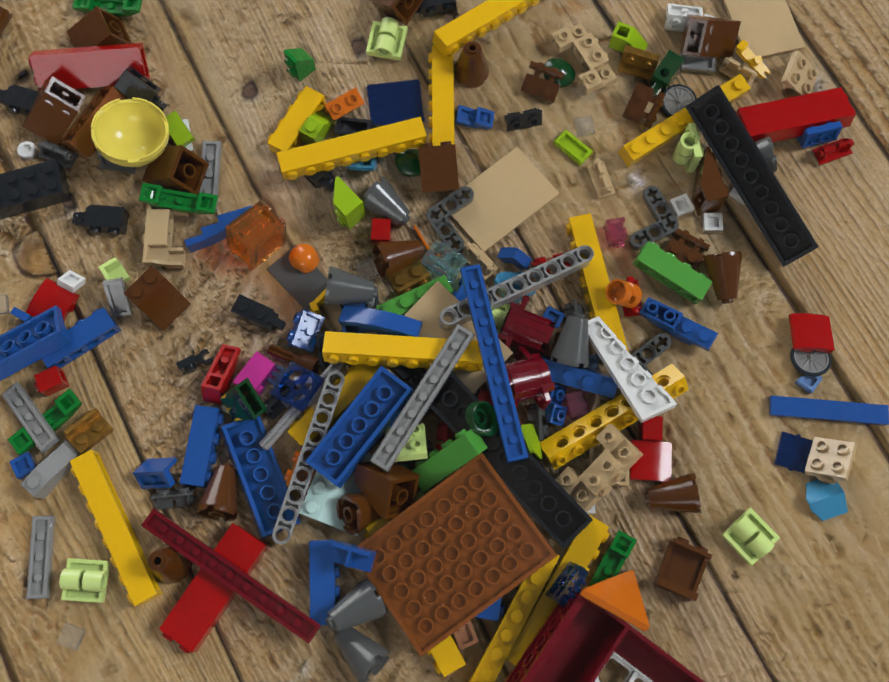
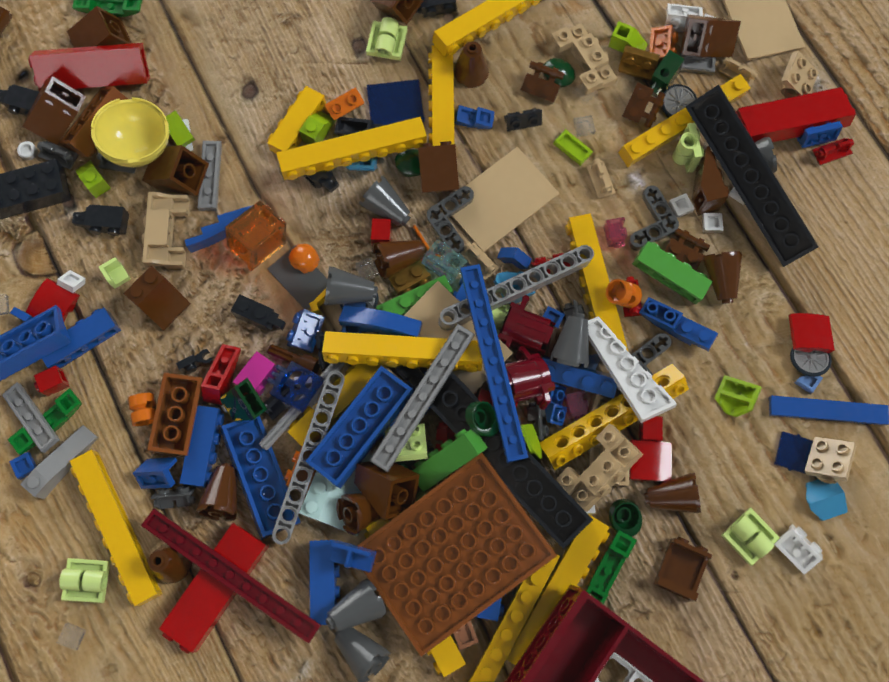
light grey tile [26,516,55,599] -> none
pearl gold bracket [63,408,114,455] -> none
light grey tile [102,277,133,318] -> none
black hinge [114,66,167,112] -> none
green slope [139,183,218,214] -> none
green slope [283,48,316,82] -> none
lime slope [333,176,366,230] -> none
piece [545,562,589,607] -> none
orange tile [580,570,650,632] -> none
yellow piece [736,40,770,79] -> none
none -> lime slope [75,160,111,198]
none -> orange wheel [128,393,156,426]
none -> dark orange slope [147,373,203,456]
none -> dark green hat [609,499,642,537]
none -> orange bracket [649,25,679,62]
none -> lime slope [714,375,762,417]
none -> white bracket [774,524,823,575]

